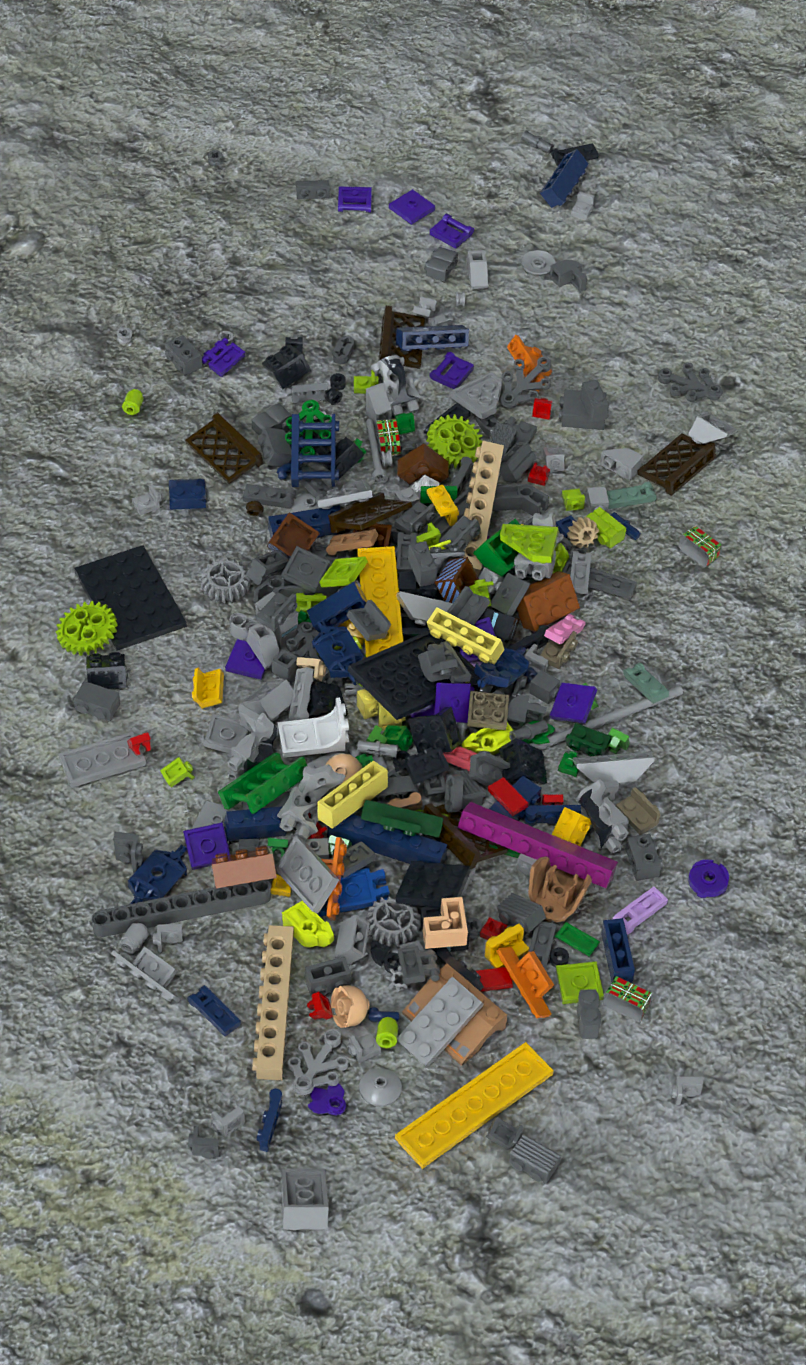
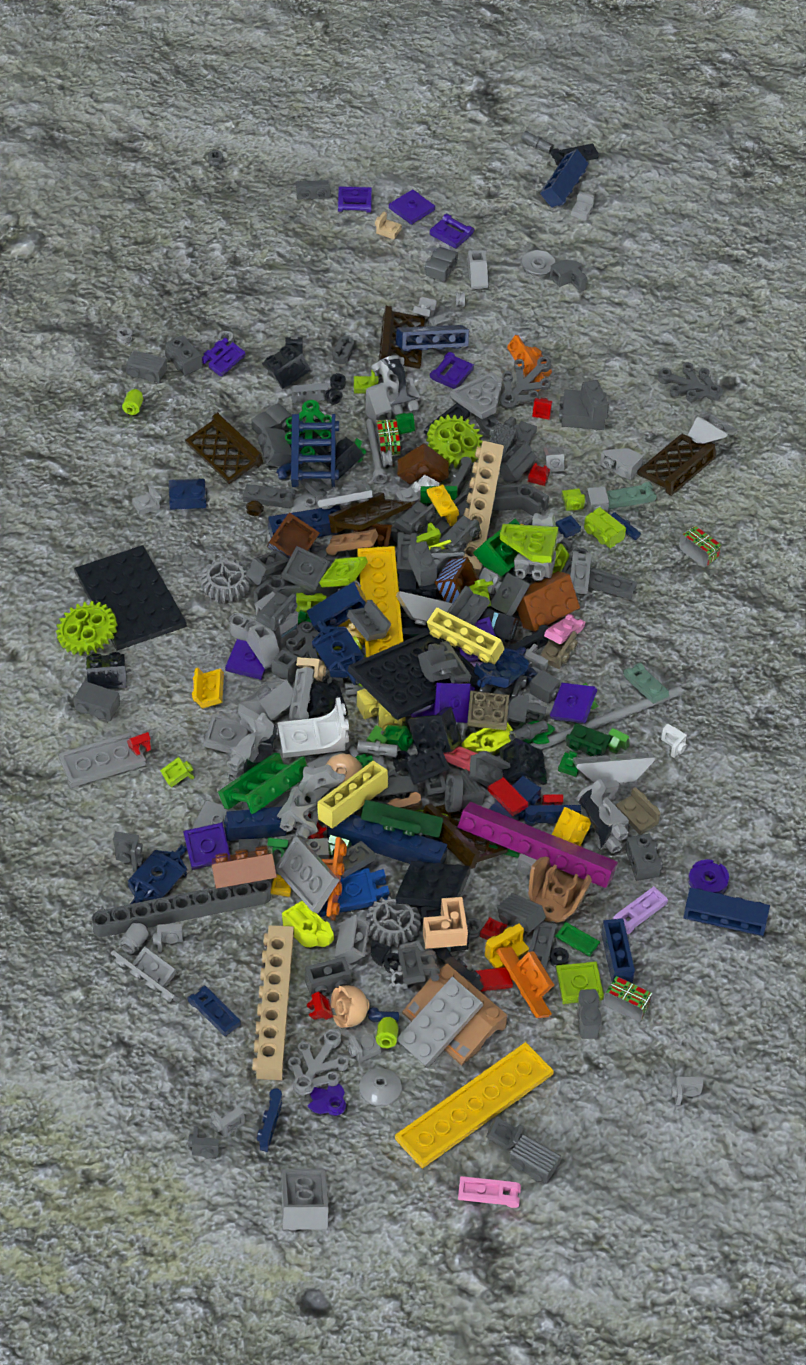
tan gear [567,517,599,548] -> none
none -> dark grey brick [126,350,167,383]
none -> tan bracket [375,212,402,239]
none -> bright pink plate [458,1176,521,1208]
none -> white bracket [661,723,687,758]
none -> dark blue brick [683,888,770,936]

